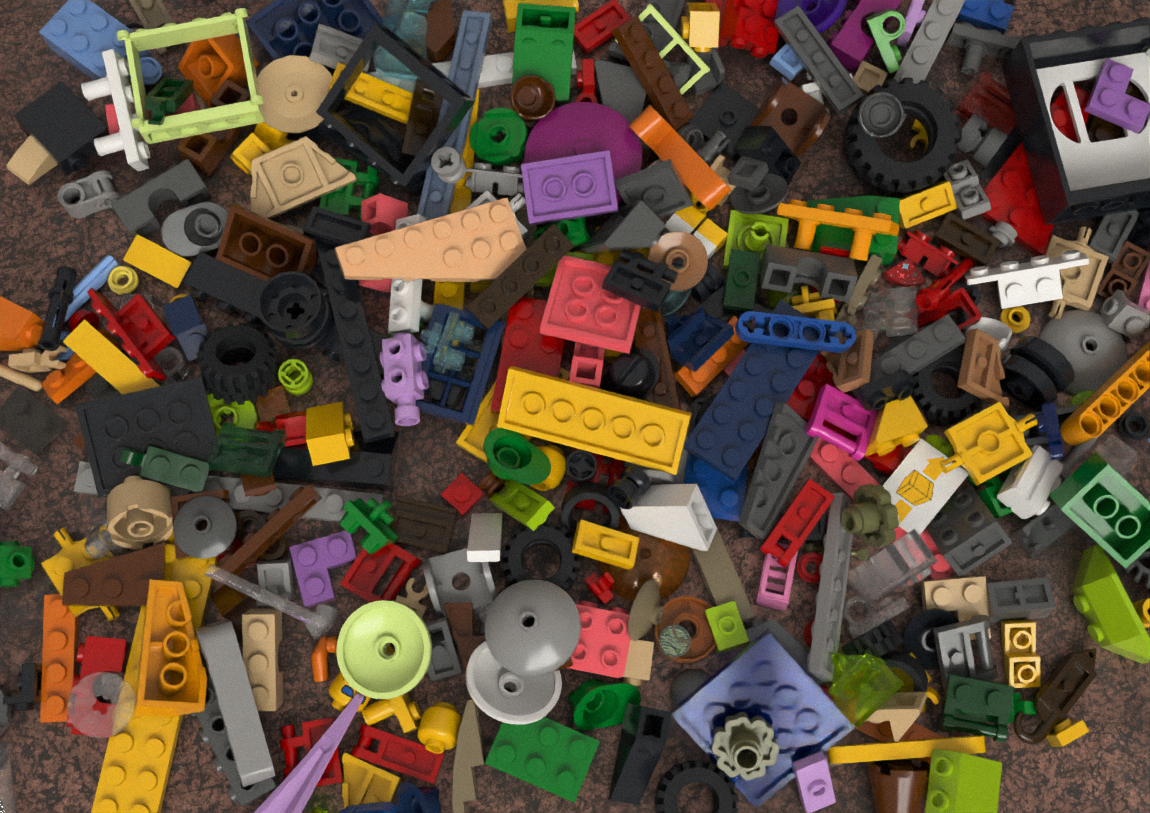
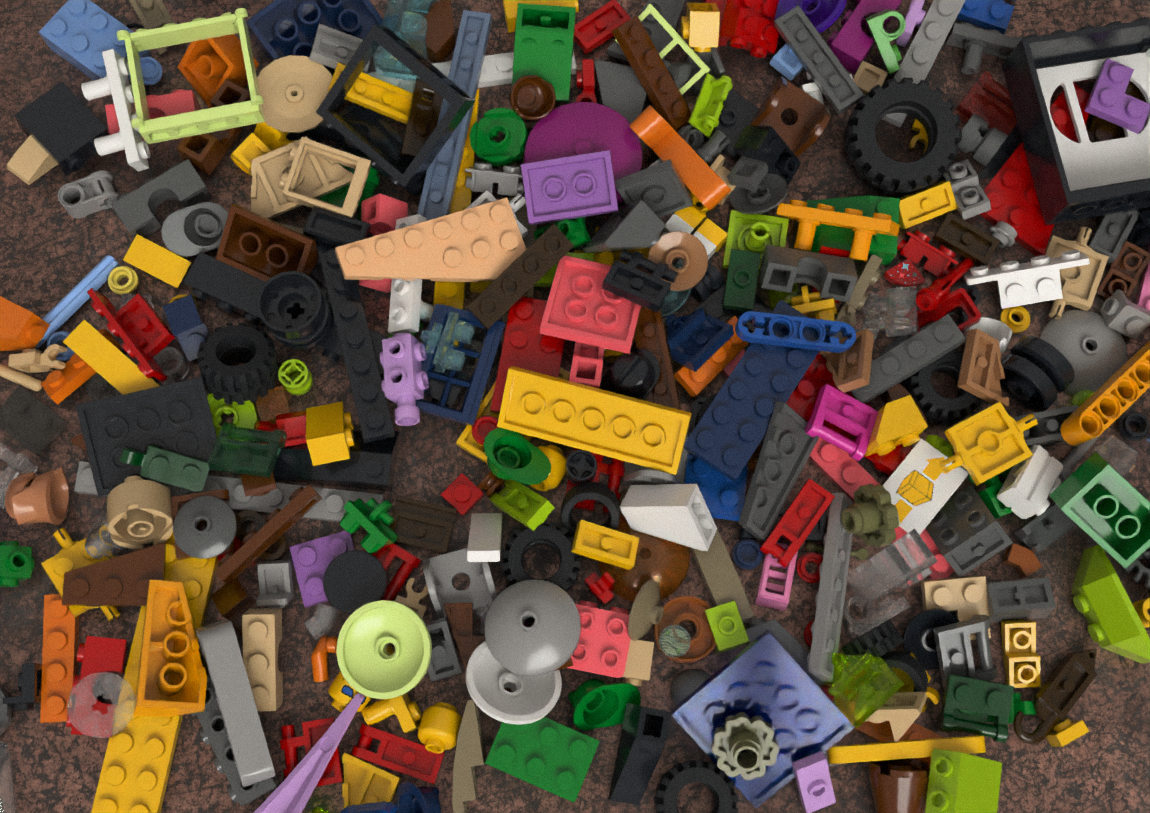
black pin [38,266,77,351] -> none
red plate [69,309,100,331] -> none
dark green plate [145,78,193,125] -> none
clear bar [205,564,327,630] -> none
light grey wheel [431,147,466,184] -> none
black wheel [607,466,651,510] -> none
dark grey hair [857,92,904,138] -> none
black plate [857,370,915,410] -> none
clear blue plate [1036,403,1065,461] -> none
none -> nougat helmet [5,467,70,525]
none -> tan window [279,137,371,218]
none -> black tile [323,550,388,614]
none -> red plate [472,415,499,445]
none -> lime hinge [689,73,733,138]
none -> dark blue plate [732,539,763,570]
none -> dark orange piece [1002,543,1043,579]

